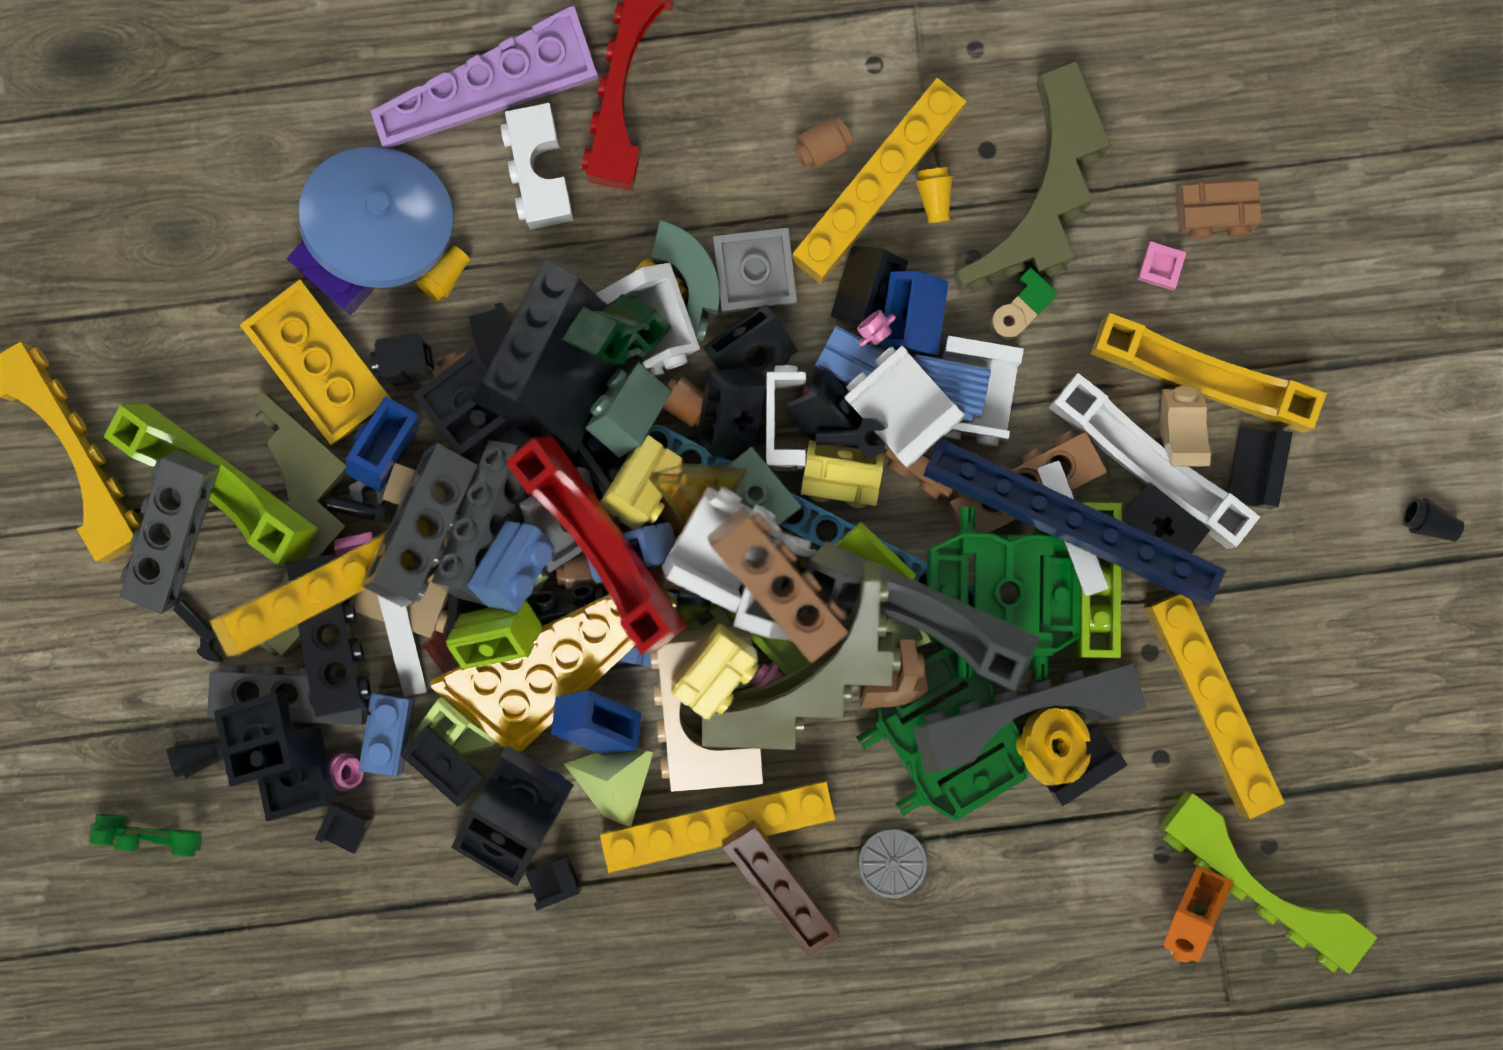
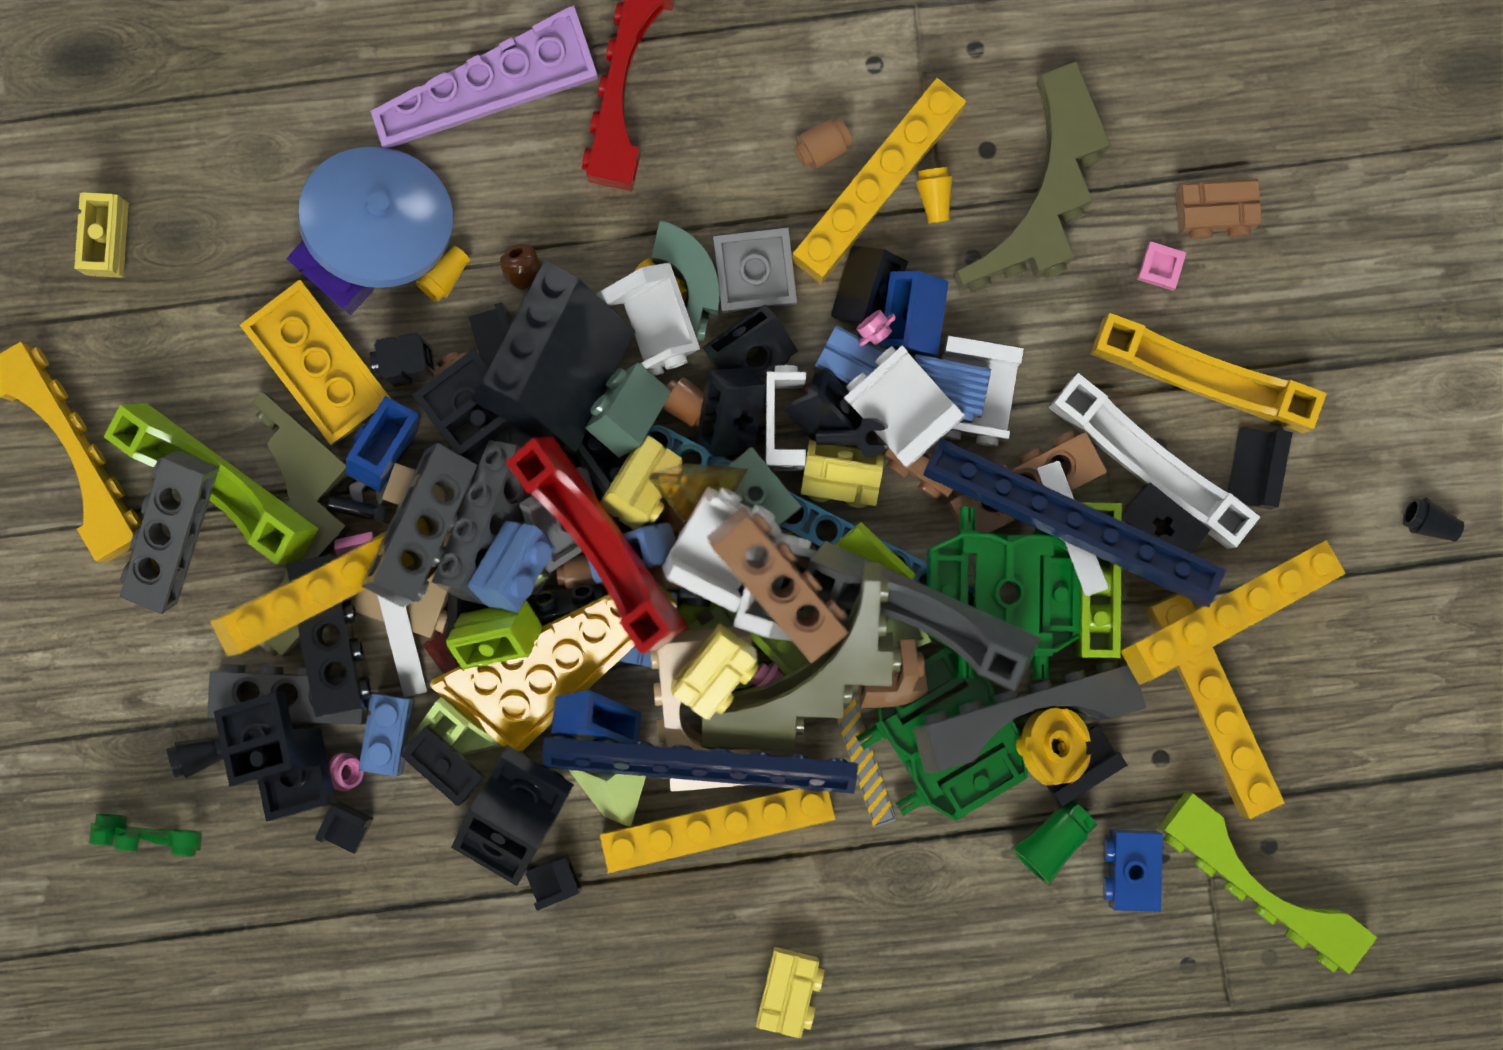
black bar [173,600,223,662] -> none
white arch [500,103,574,230] -> none
dark green brick [563,294,671,364] -> none
reddish brown plate [722,820,840,956] -> none
light grey wheel [858,829,927,898] -> none
leg [990,267,1058,341] -> none
tan arch [1159,386,1211,467] -> none
orange torso [1163,865,1234,963] -> none
none -> light yellow brick [74,192,129,278]
none -> reddish brown piece [500,244,543,290]
none -> dark blue plate [543,735,858,794]
none -> light yellow brick [756,947,825,1038]
none -> sticker [837,691,896,828]
none -> green plant [1011,800,1097,886]
none -> blue brick [1103,829,1163,912]
none -> yellow arch [1121,540,1346,685]

